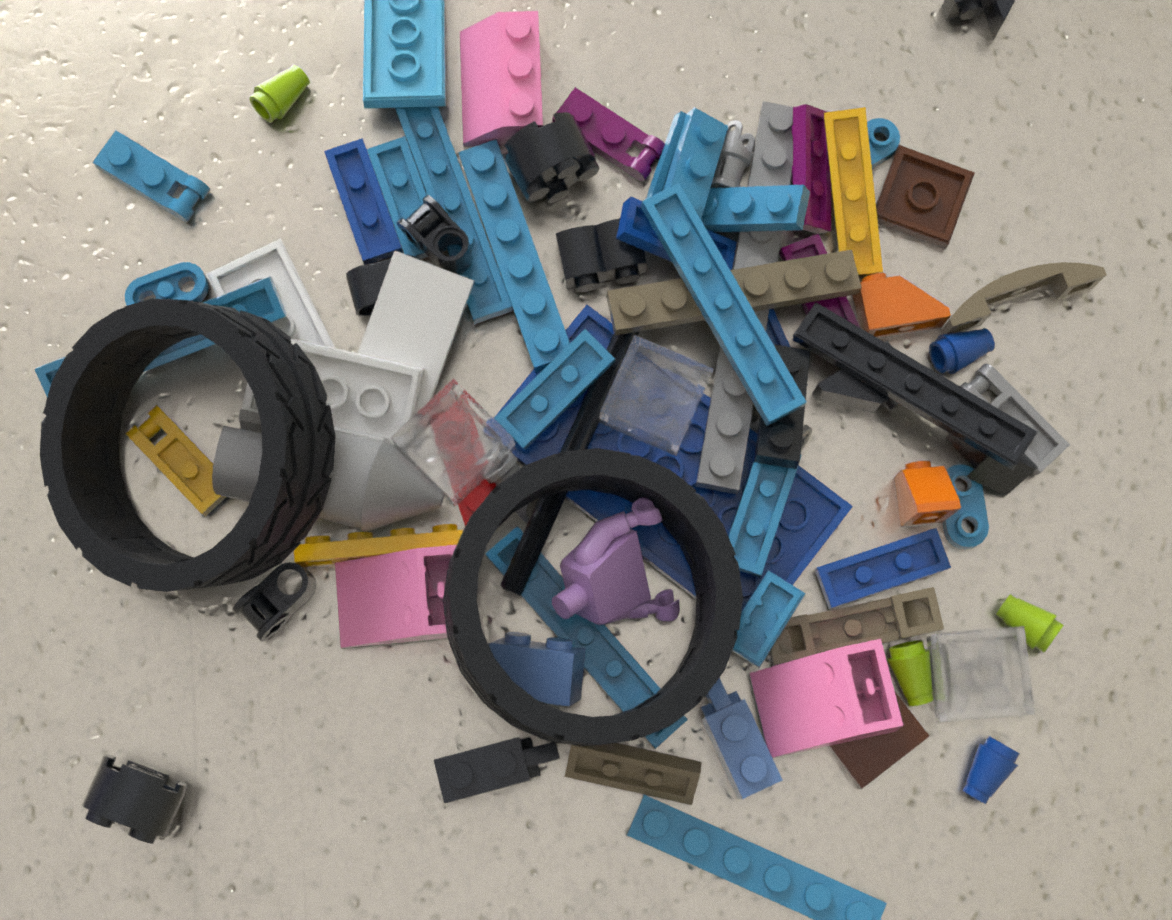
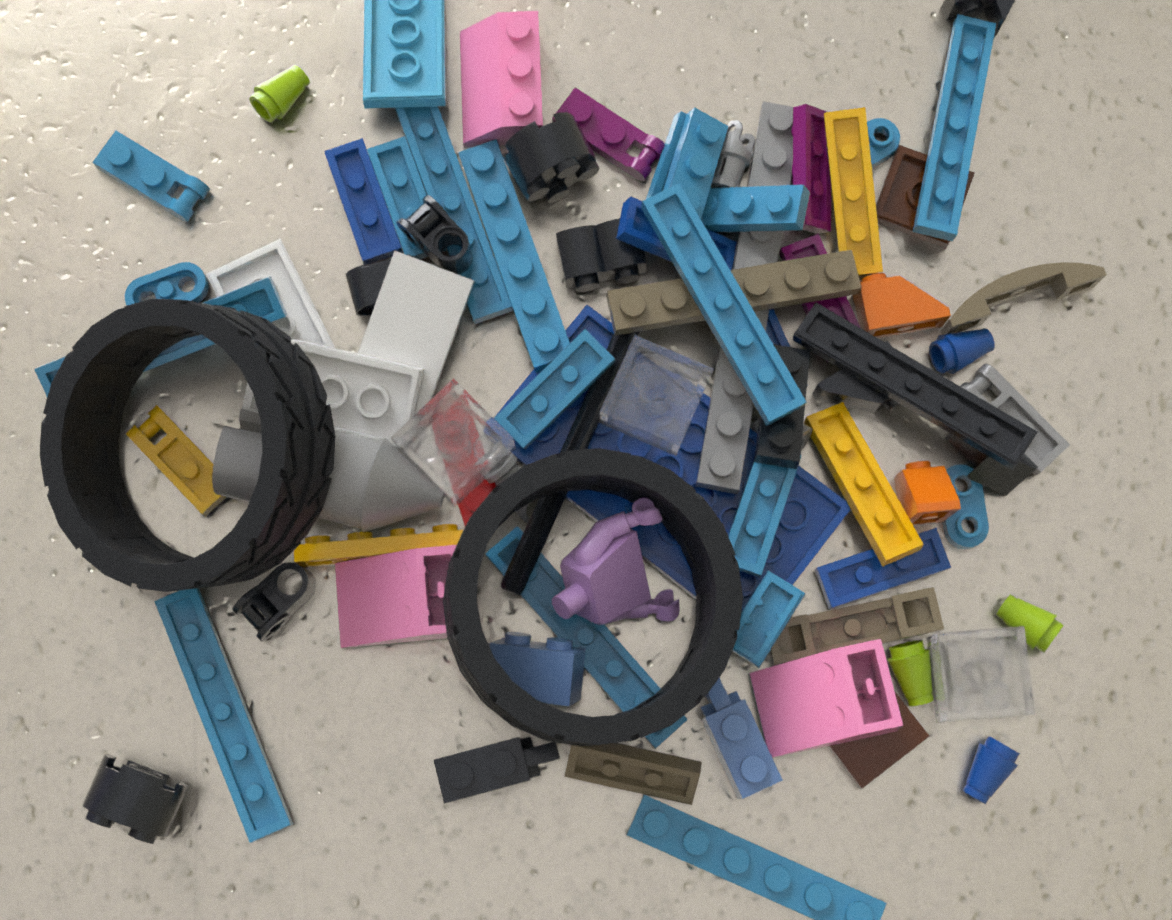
none -> dark azure plate [154,588,293,843]
none -> yellow plate [804,402,924,566]
none -> dark azure plate [913,14,996,242]

